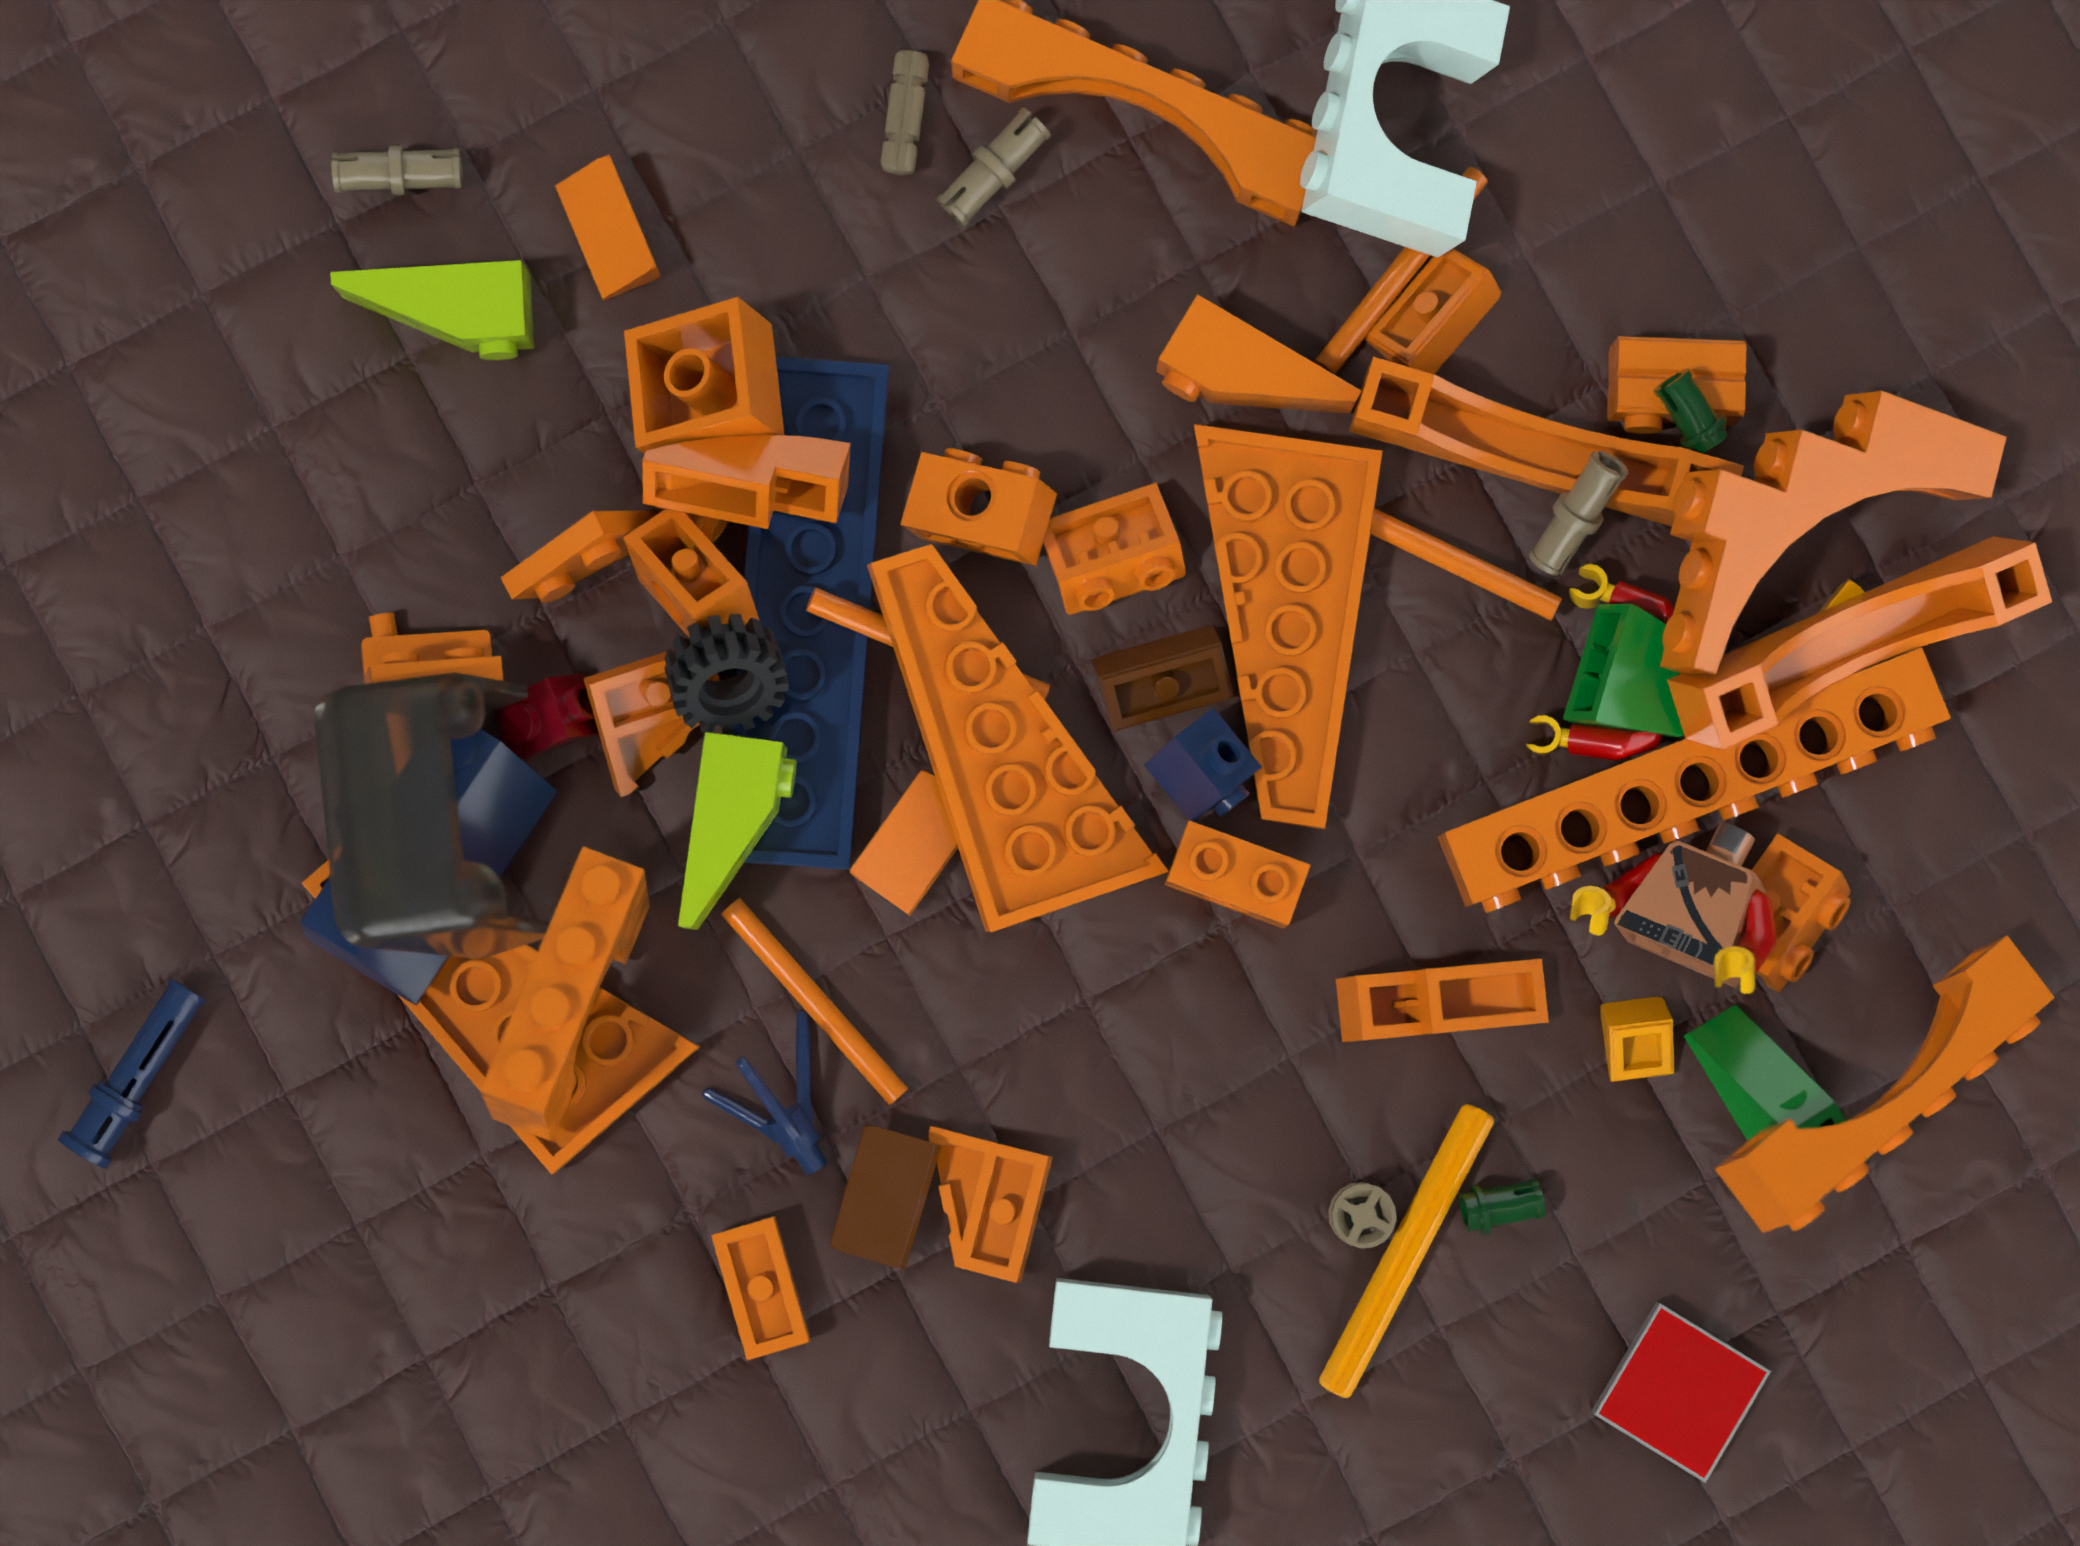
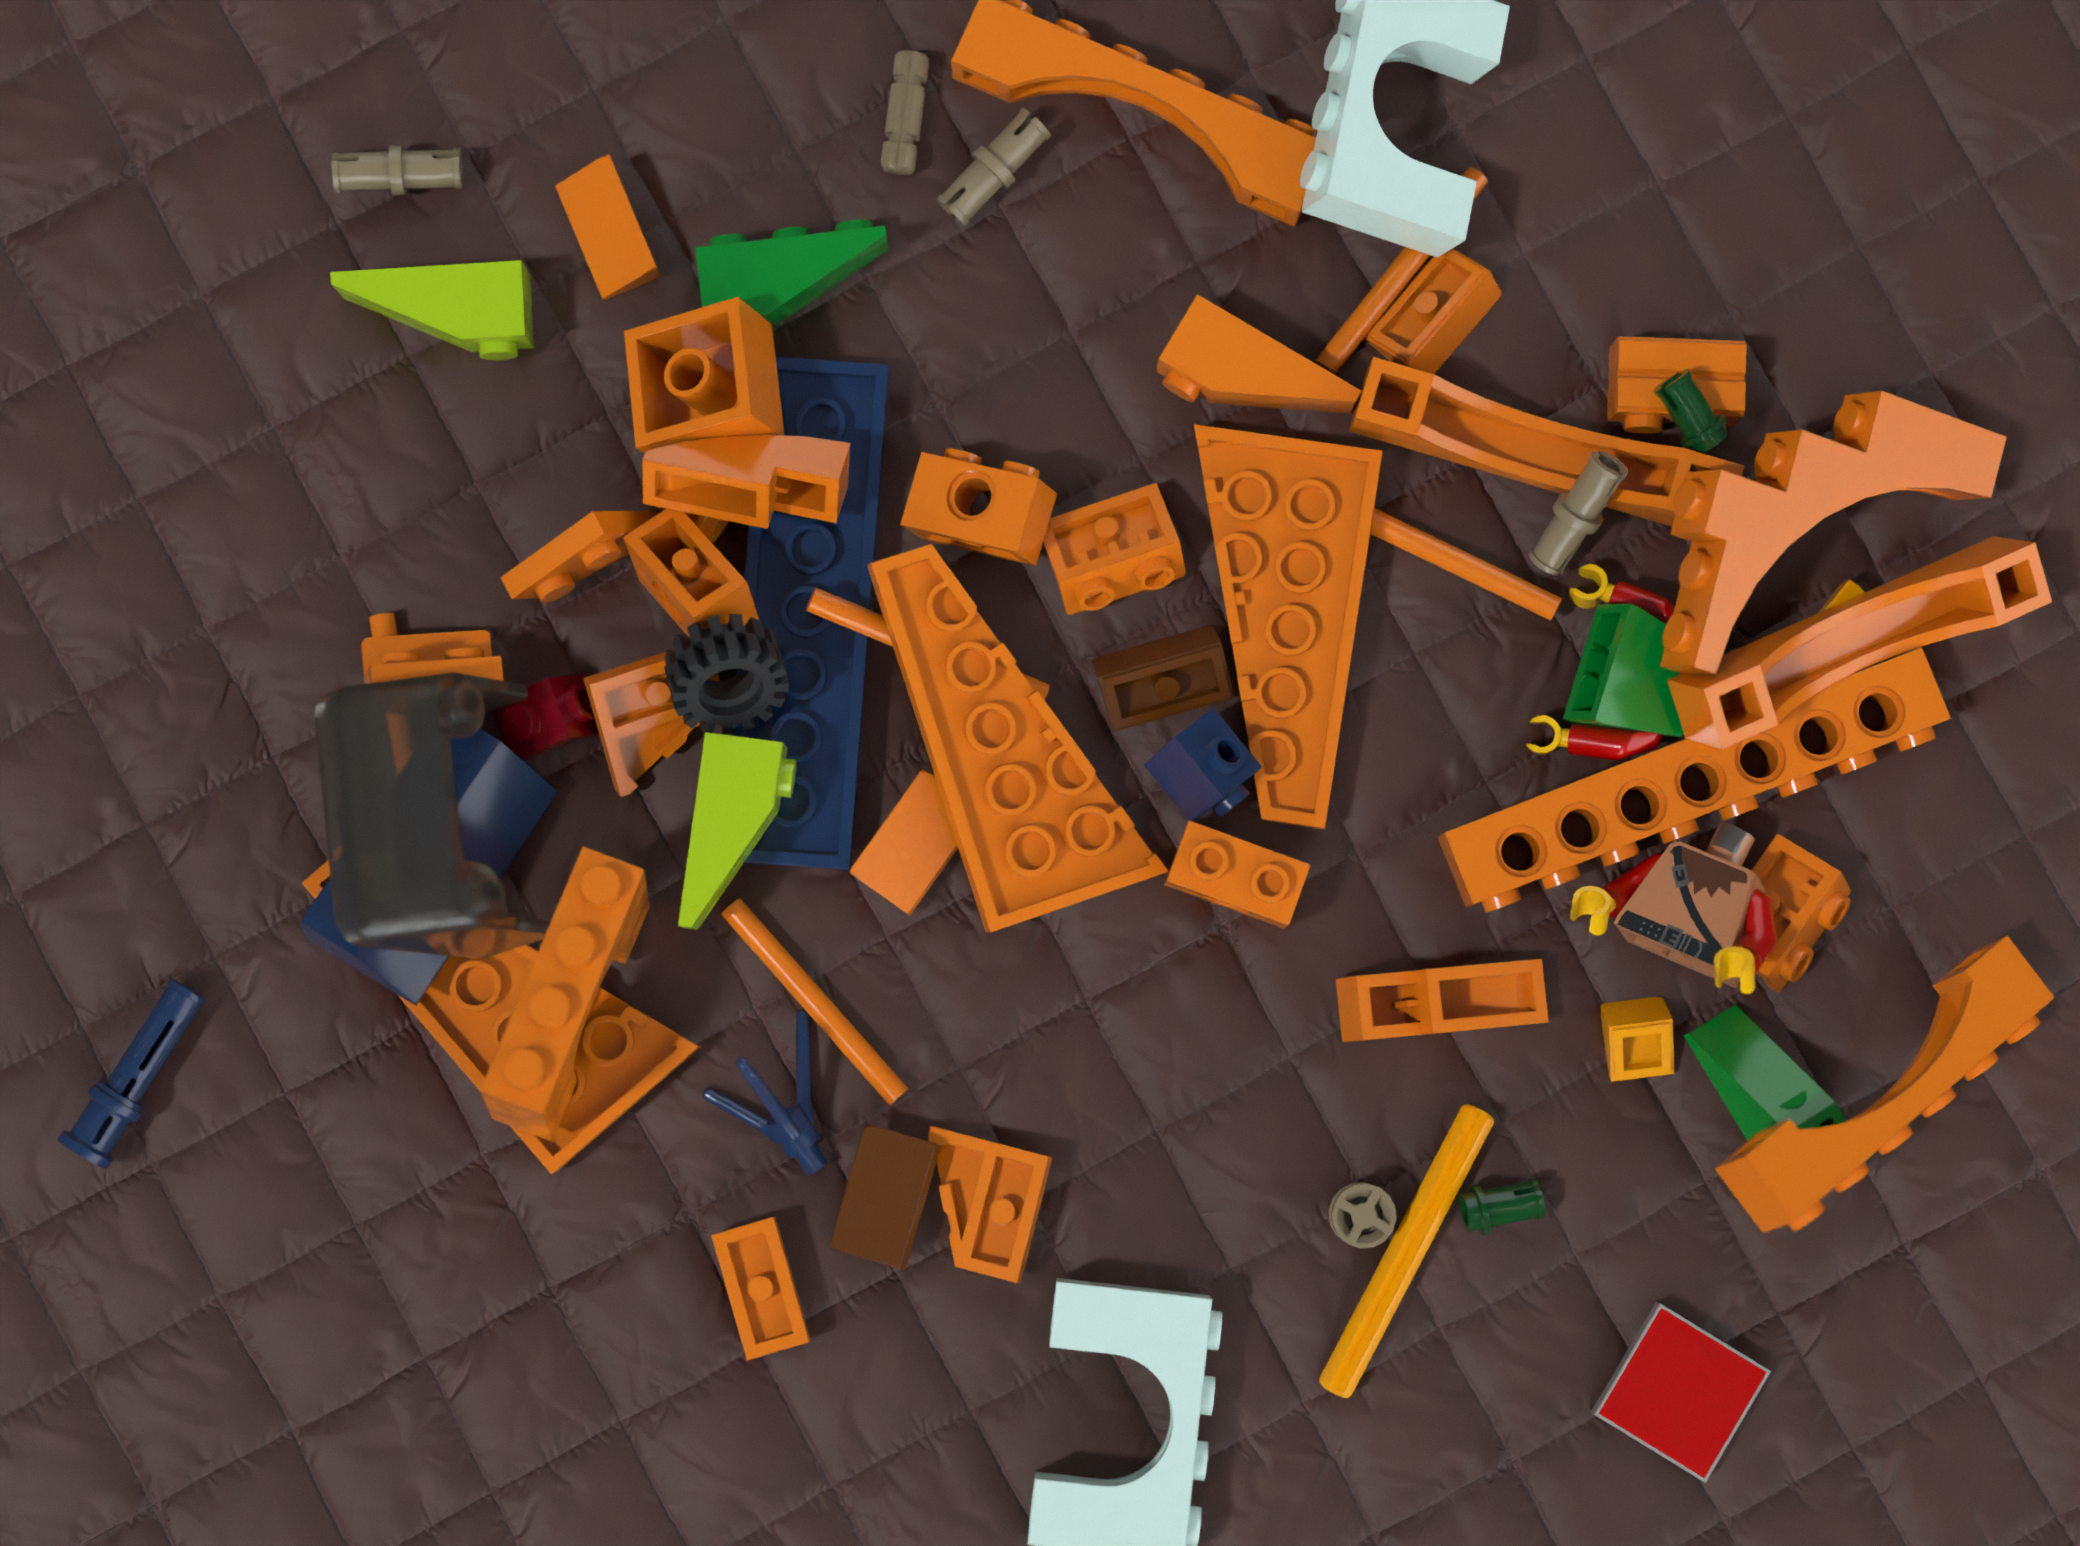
none -> green slope [695,219,889,328]

